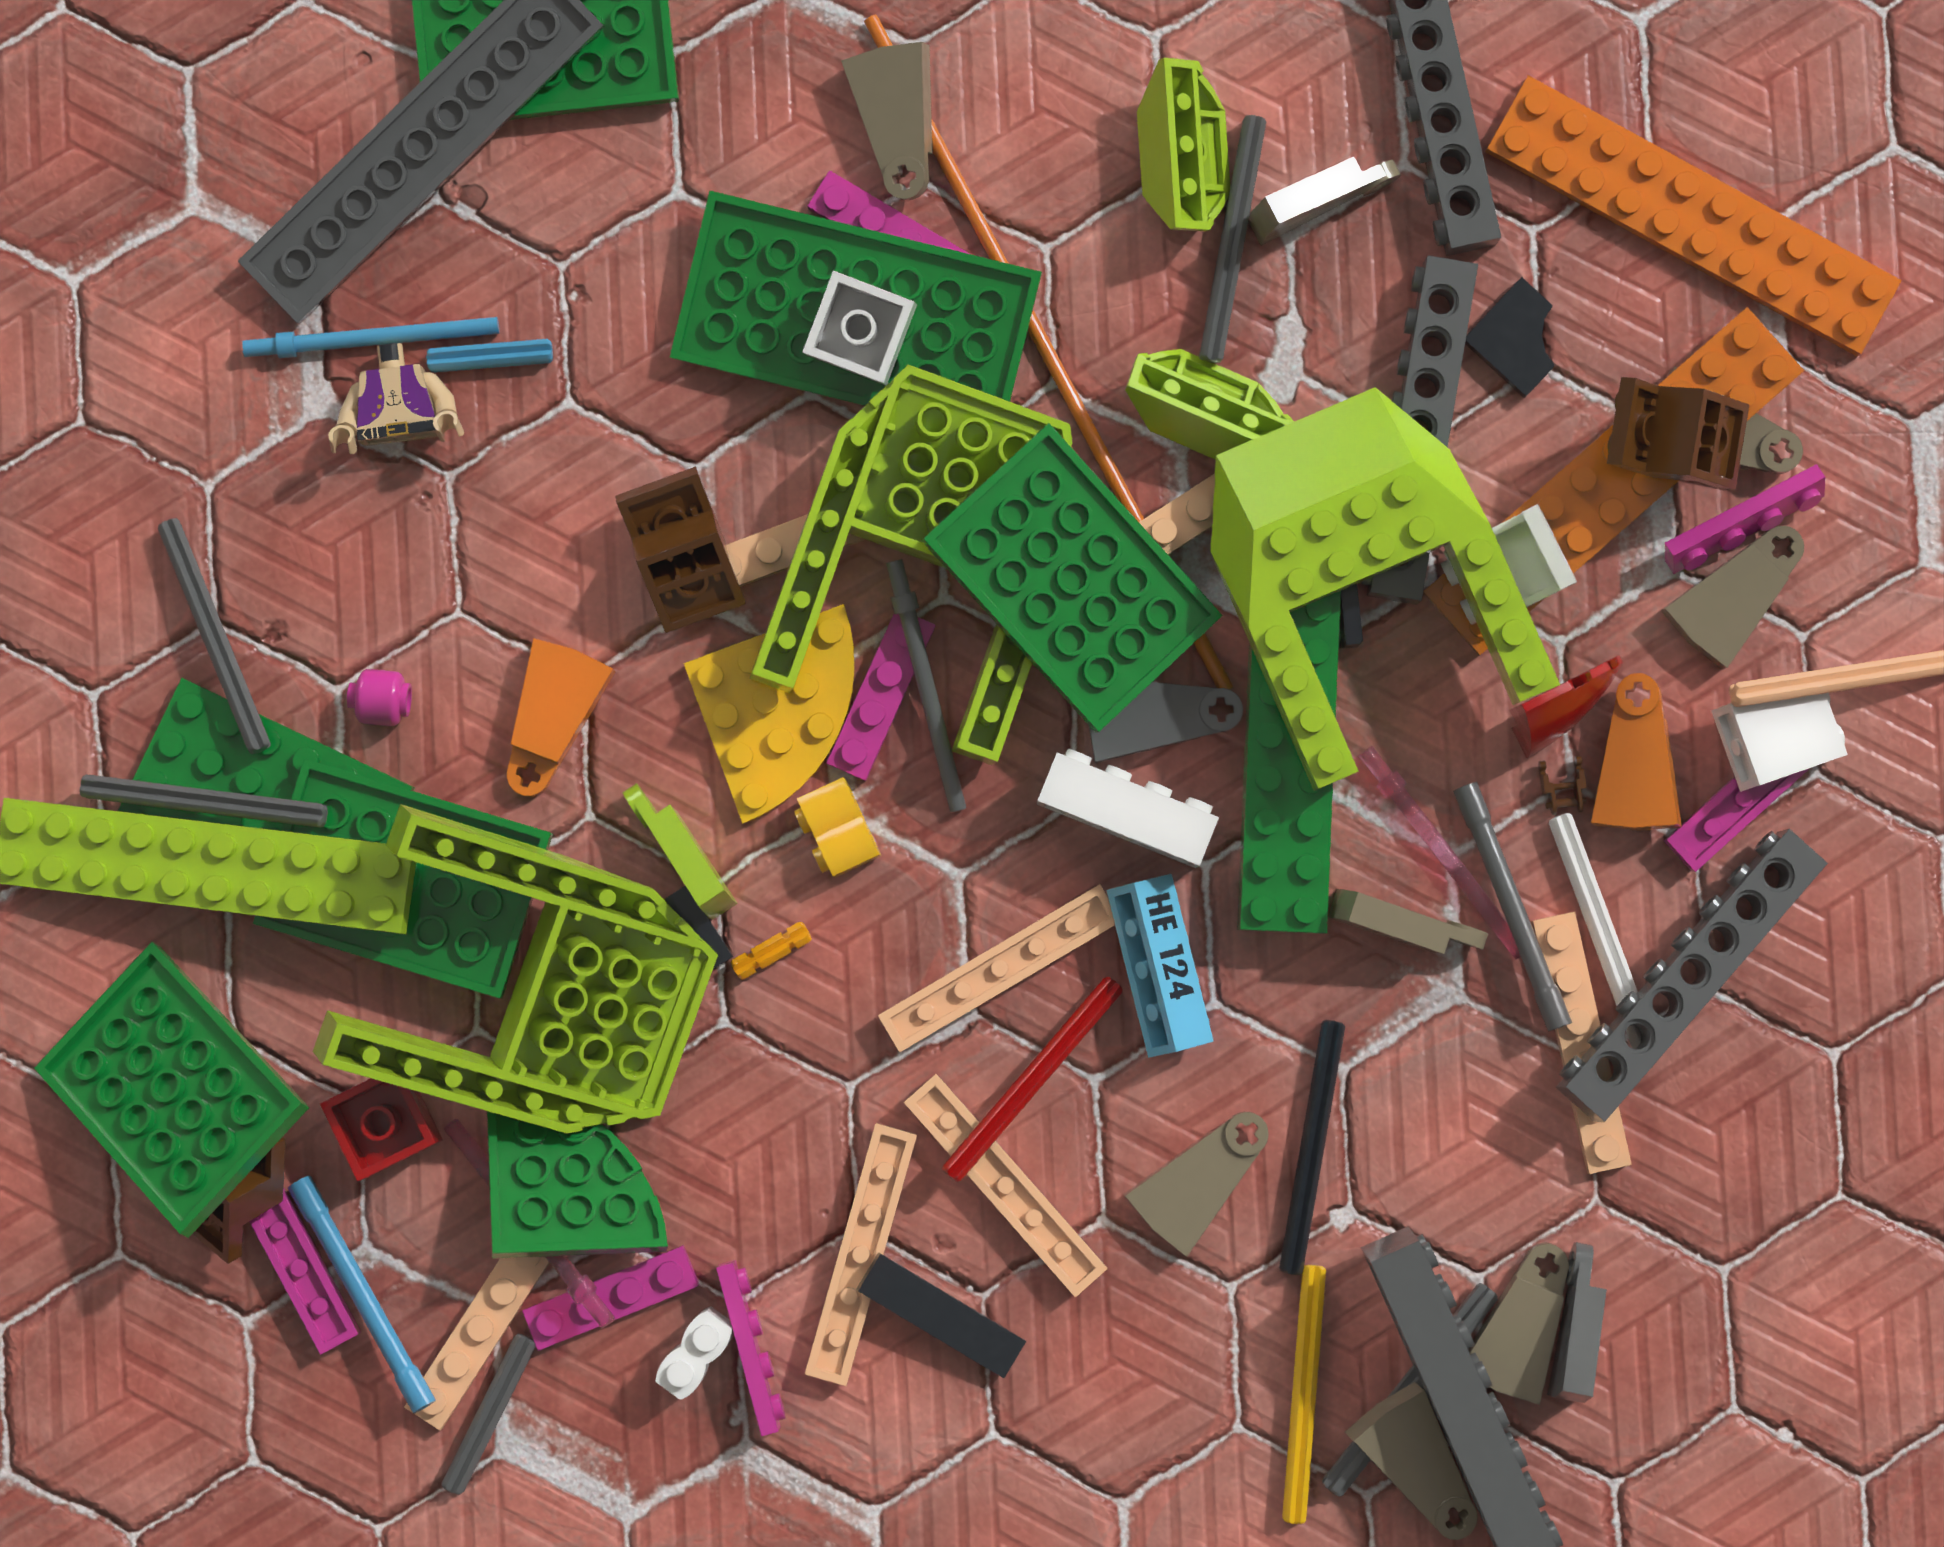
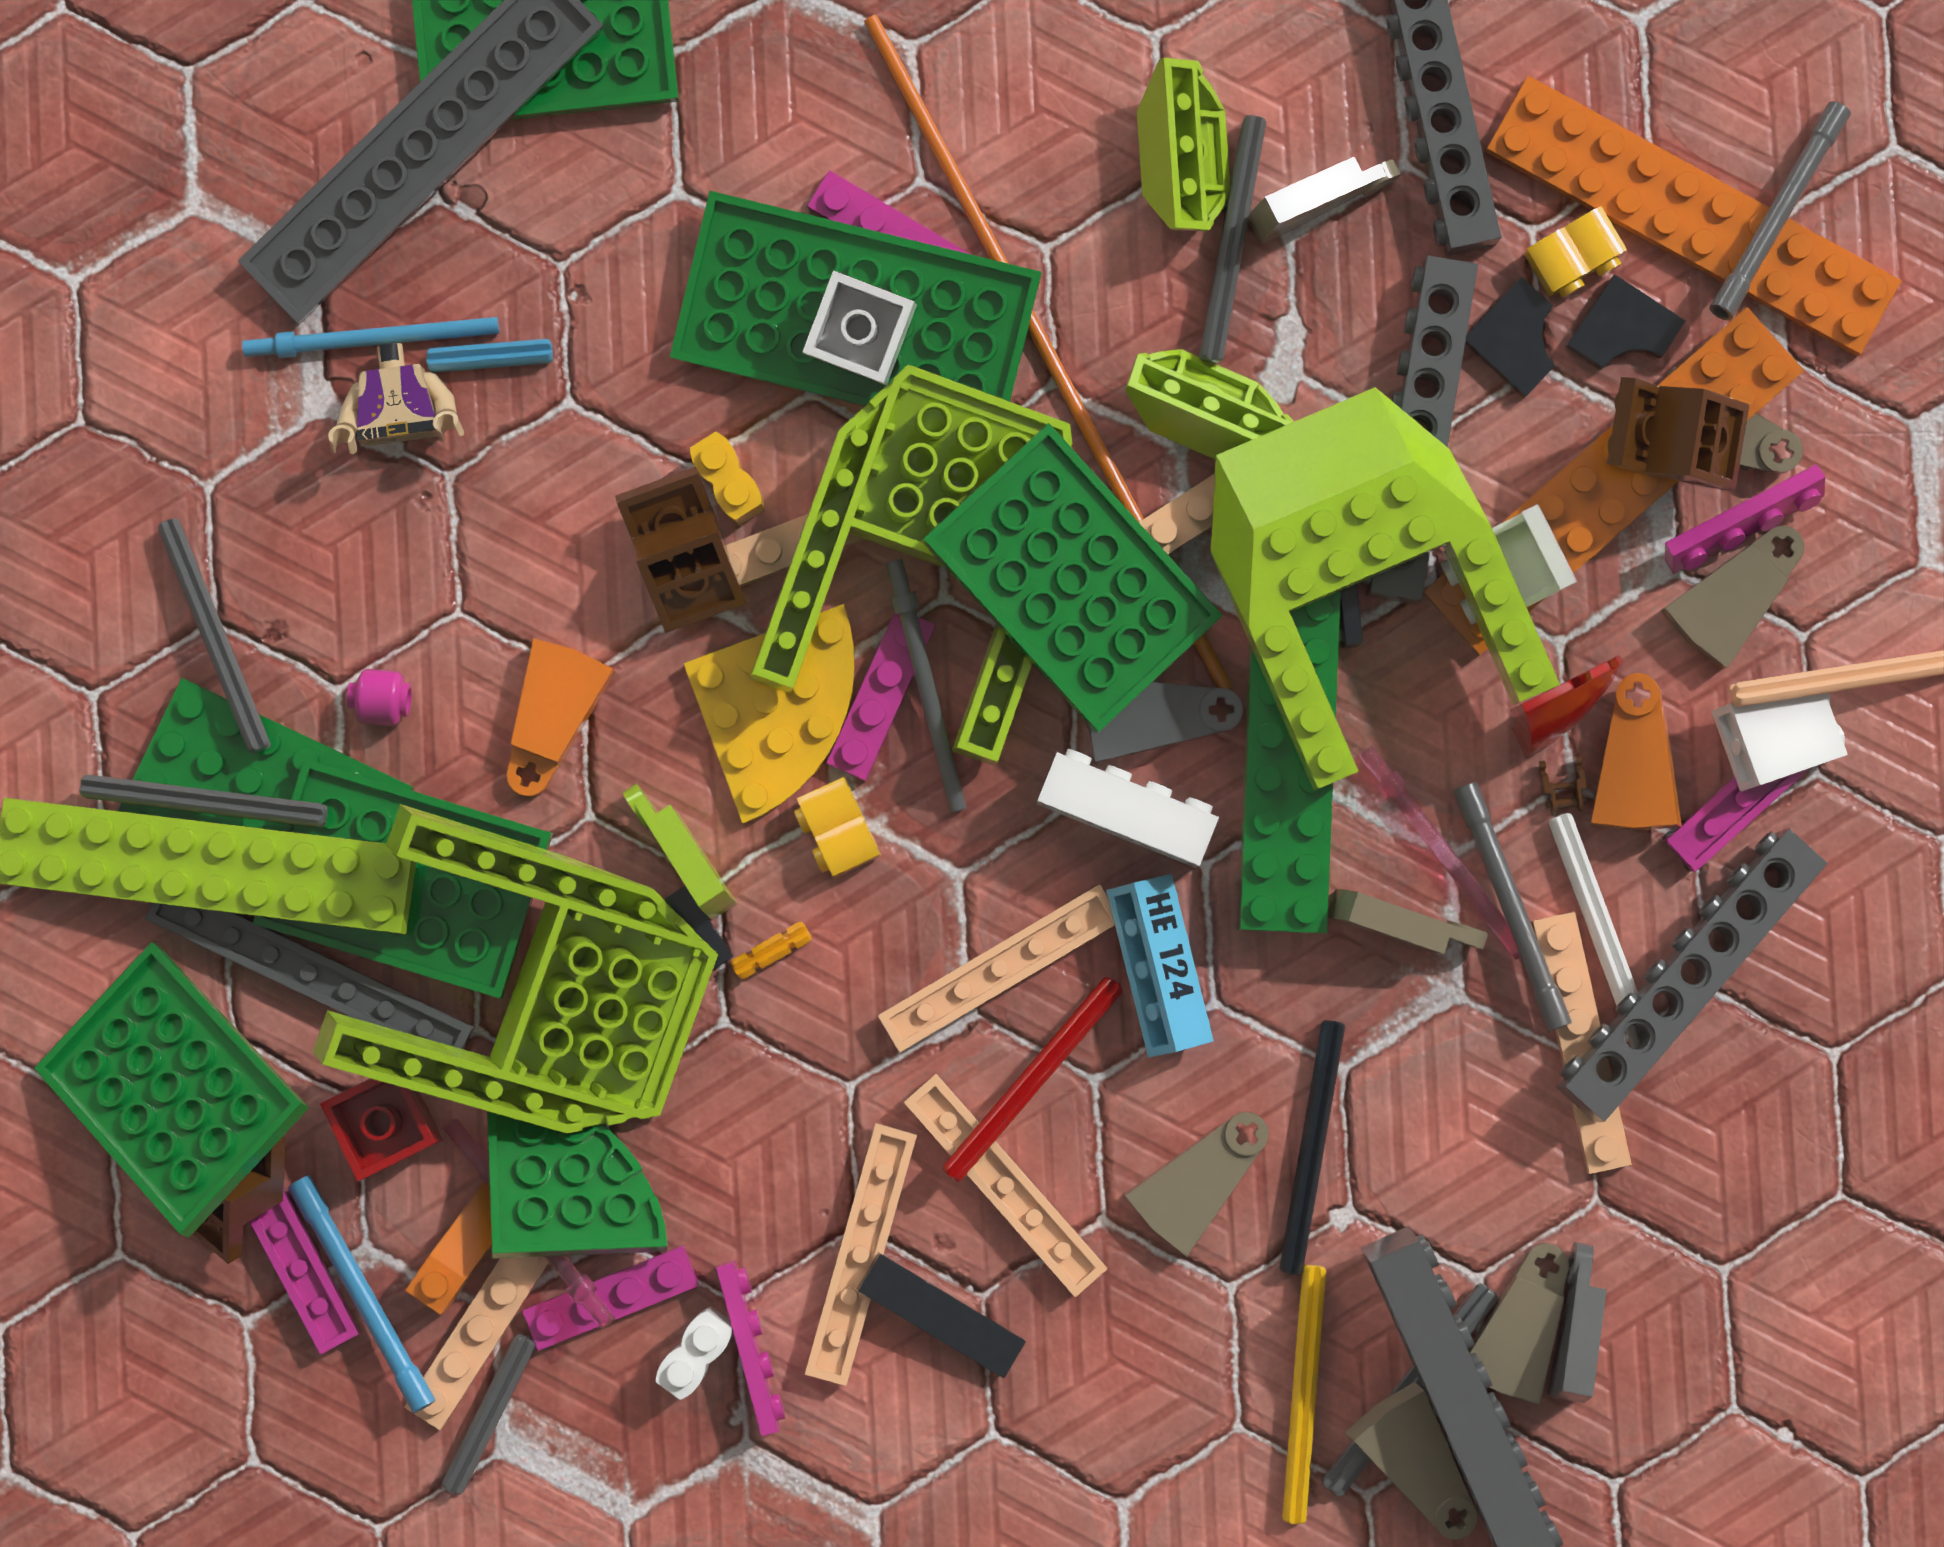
dark tan piece [841,42,933,200] -> none
none -> dark grey plate [144,903,474,1049]
none -> orange slope [405,1179,492,1315]
none -> yellow brick [690,432,764,526]
none -> yellow brick [1524,206,1627,298]
none -> black tile [1566,274,1686,370]
none -> dark grey piece [1709,101,1851,321]

